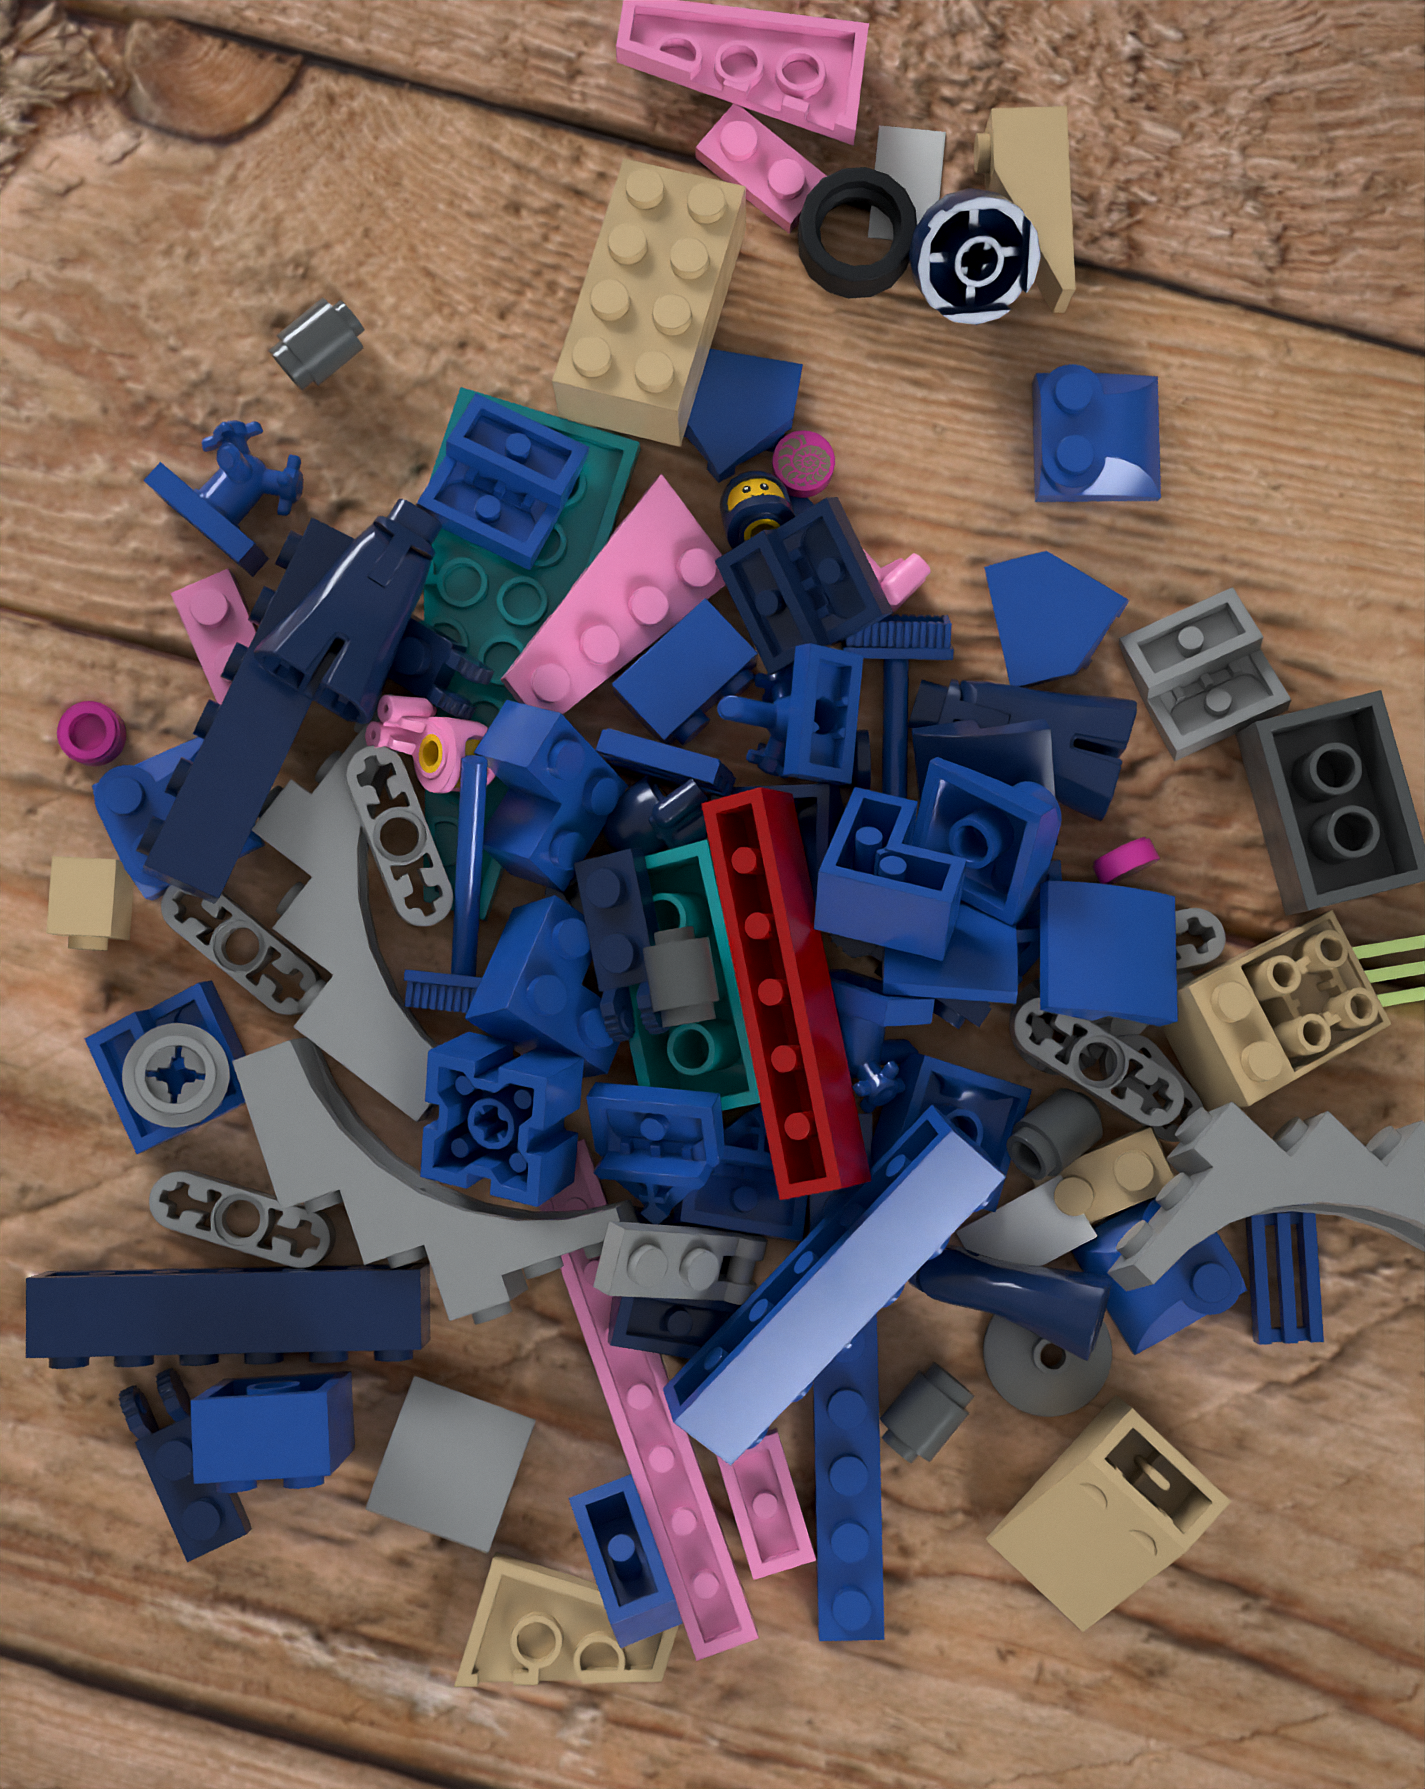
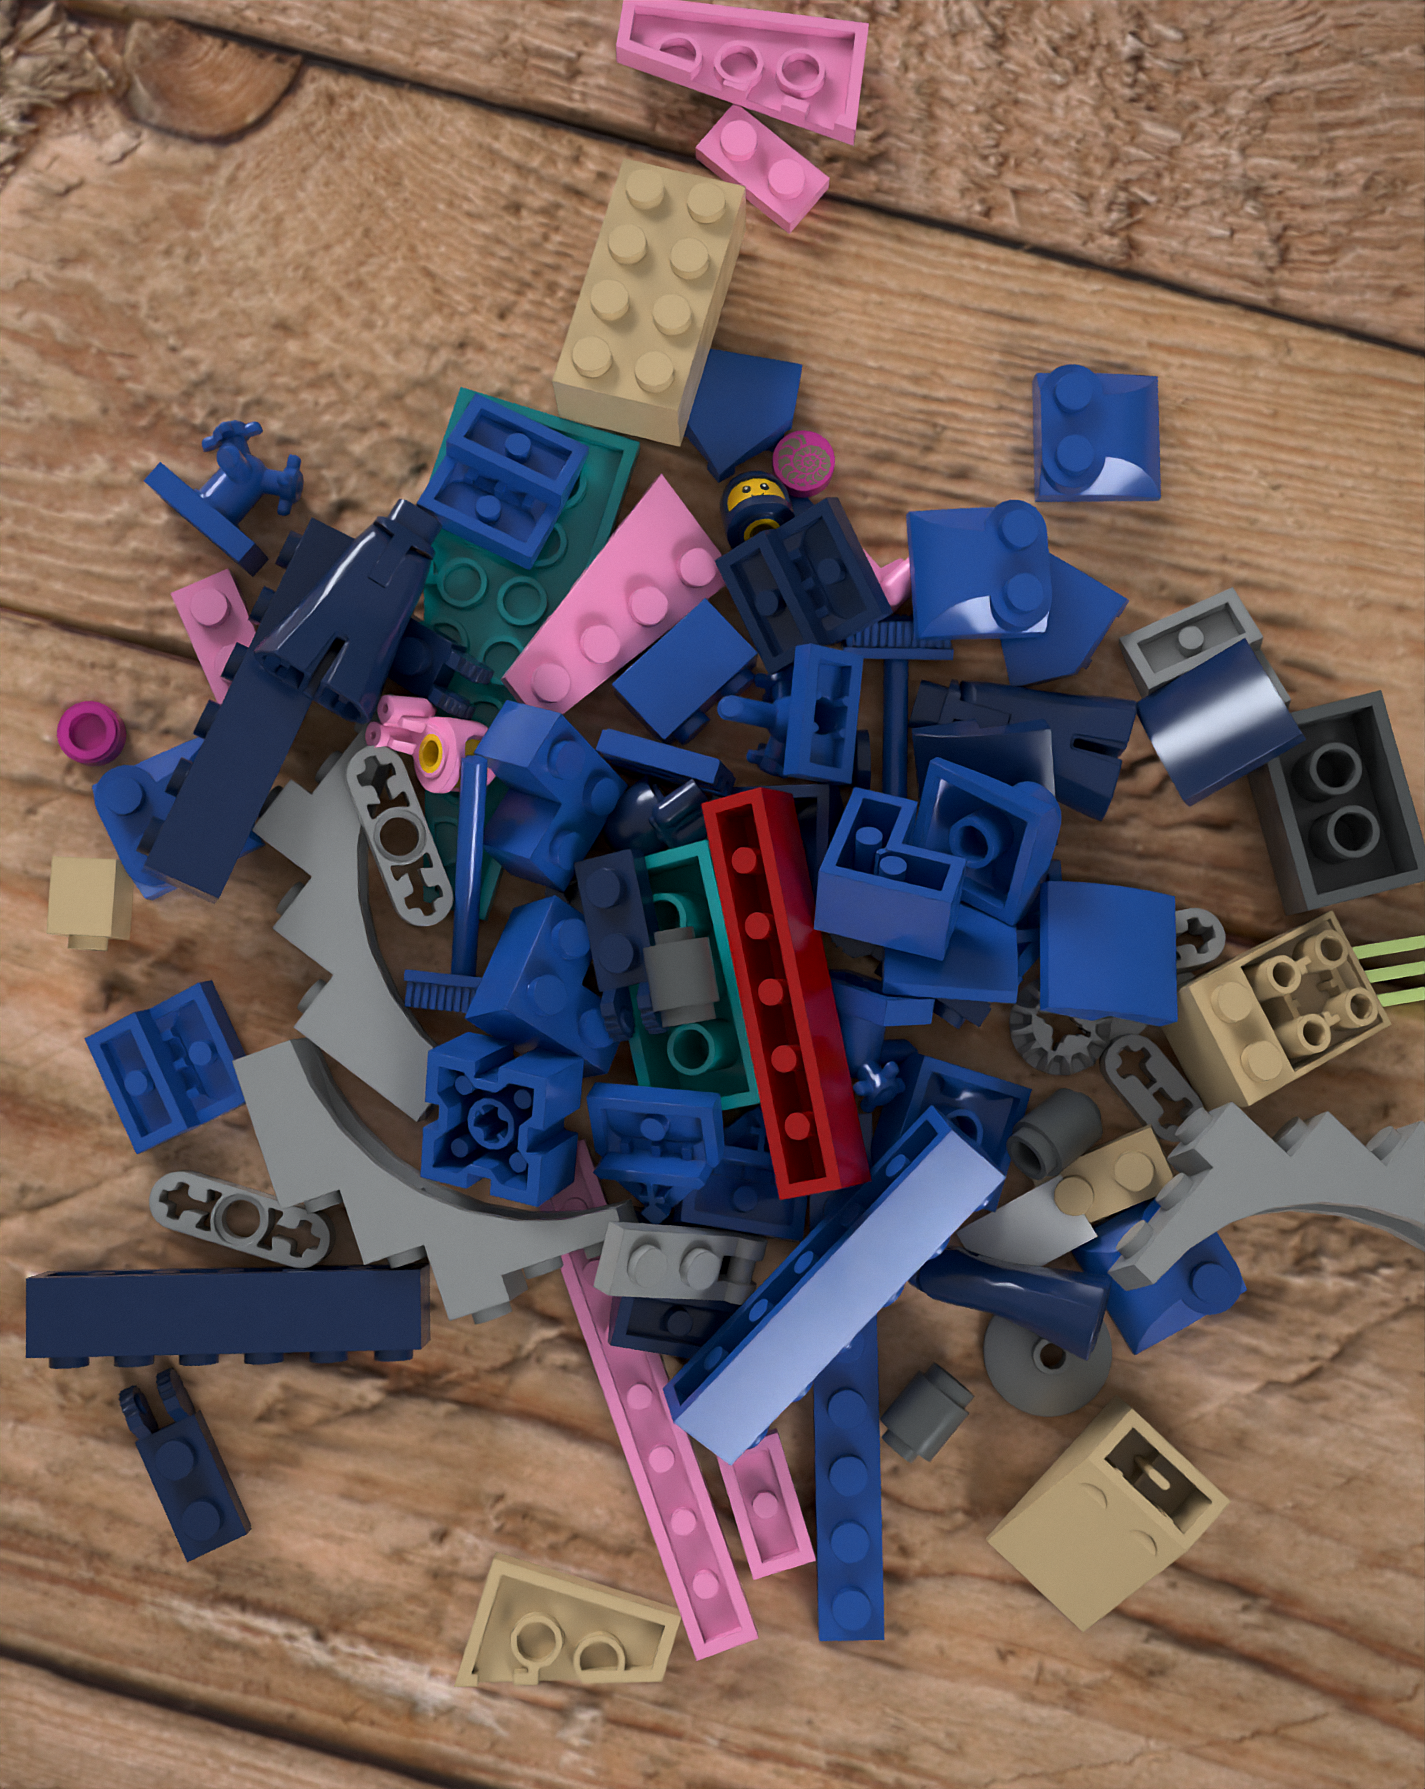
light grey gear [122,1023,230,1128] -> none
light grey beam [161,885,321,1015] -> none
blue brick [190,1371,355,1493] -> none
dark grey brick [269,297,365,391] -> none
light grey slope [366,1376,536,1554] -> none
blue brick [569,1474,683,1648] -> none
black tyre [798,167,917,299] -> none
white sticker [868,125,946,240] -> none
dark blue cylinder [909,188,1041,325] -> none
tan slope [974,106,1076,313] -> none
light grey beam [1009,998,1184,1126] -> none
dark pink tile [1092,837,1160,885] -> none
blue tile [1246,1211,1324,1345] -> none
none -> blue slope [906,500,1052,640]
none -> dark blue slope [1137,638,1306,807]

